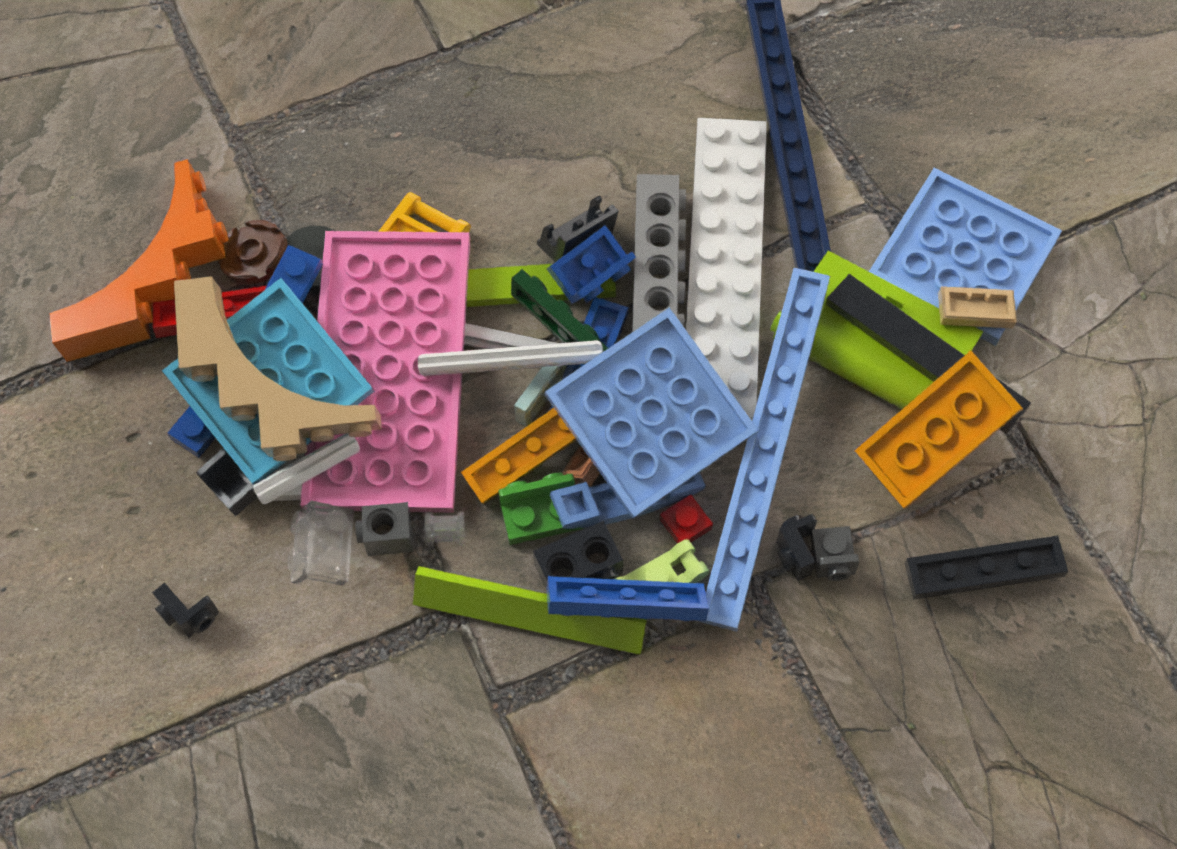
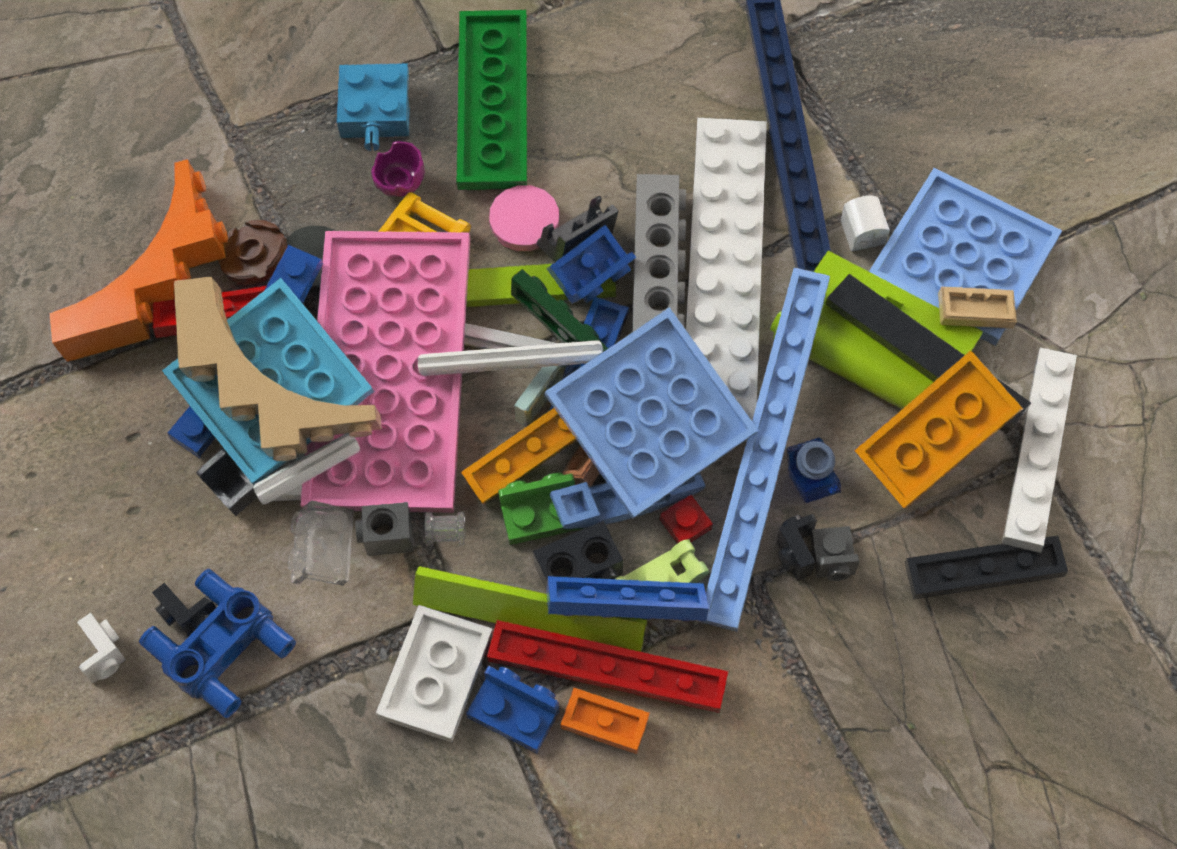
none -> white bracket [77,613,126,683]
none -> blue piece [139,568,296,718]
none -> dark azure plate [337,63,410,151]
none -> magenta hair [371,141,425,197]
none -> white plate [376,605,493,743]
none -> green plate [456,10,527,190]
none -> blue bracket [466,666,560,754]
none -> red plate [487,620,728,713]
none -> bright pink tile [489,185,559,251]
none -> orange plate [560,688,650,754]
none -> clear blue bracket [786,437,841,503]
none -> sand blue plate [796,441,835,480]
none -> white piece [841,196,890,251]
none -> white plate [1002,348,1077,553]

